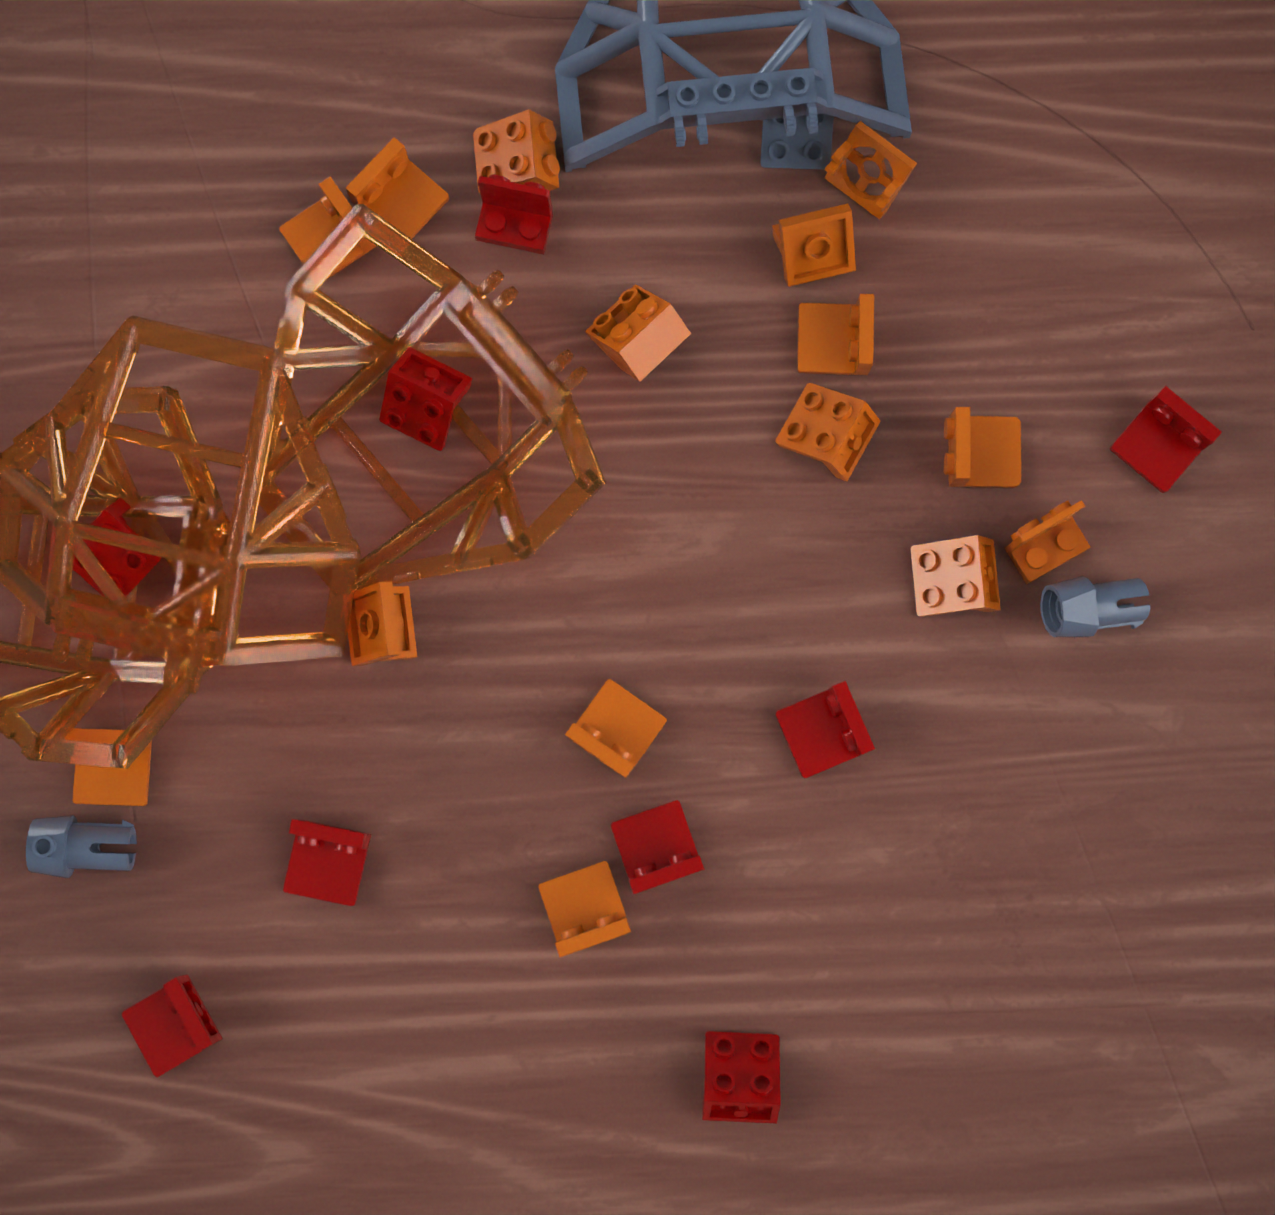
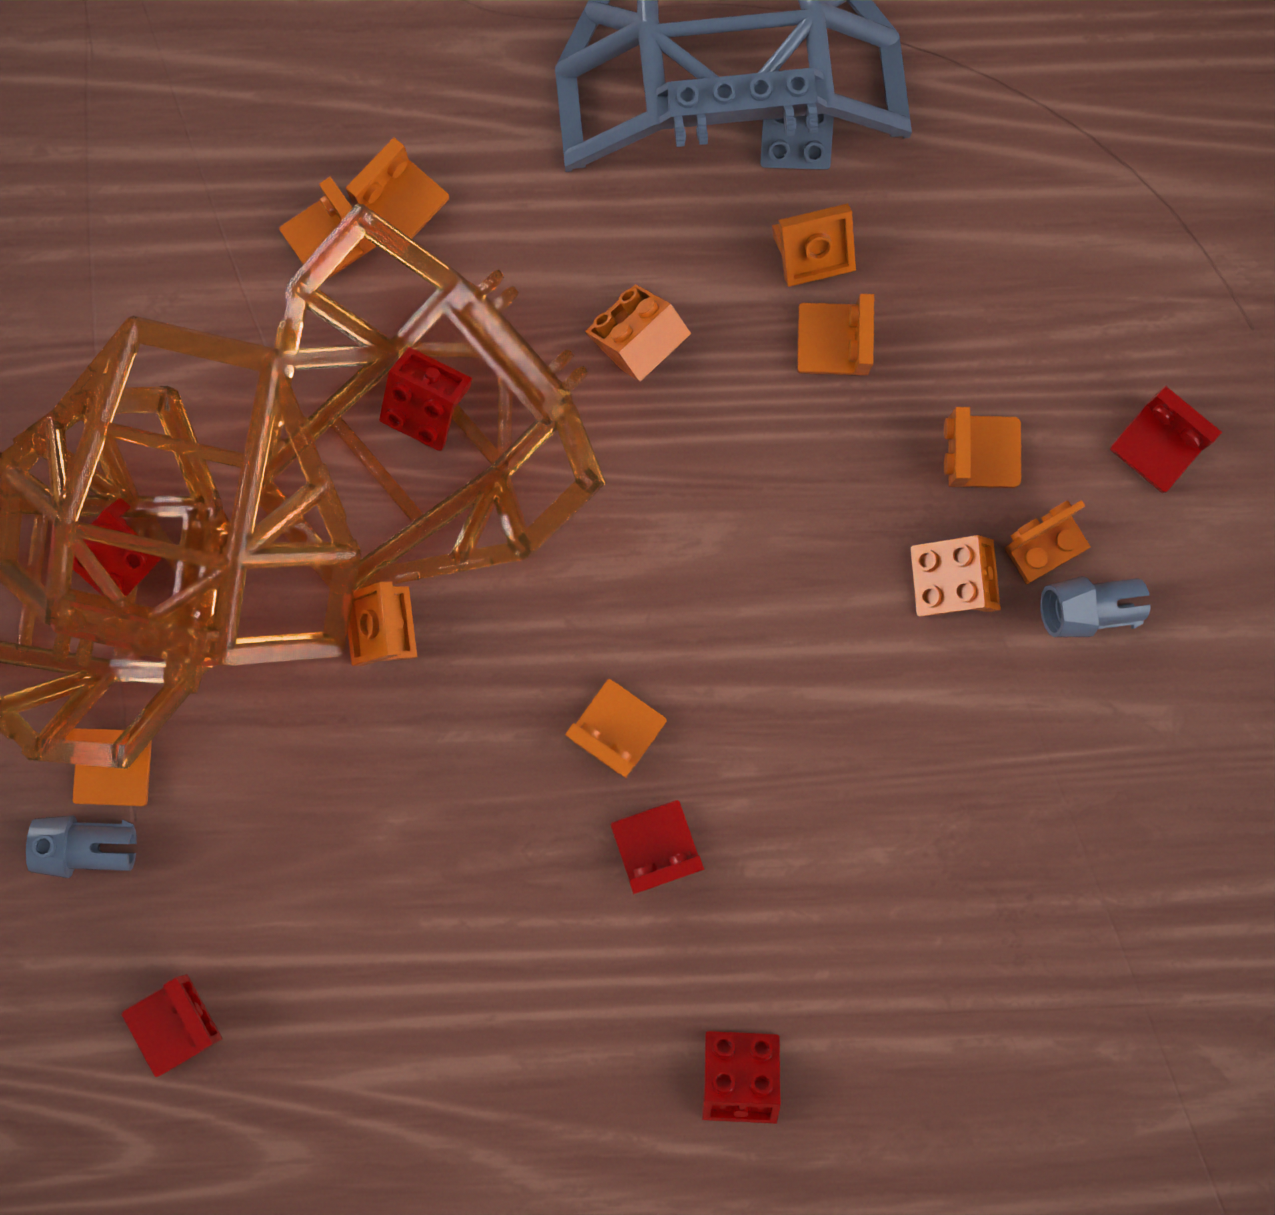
red bracket [283,819,371,906] -> none
orange bracket [473,109,560,193] -> none
red bracket [475,174,553,255] -> none
orange bracket [538,861,631,957] -> none
orange bracket [775,383,881,481] -> none
red bracket [775,681,875,779] -> none
orange piece [824,121,917,220] -> none

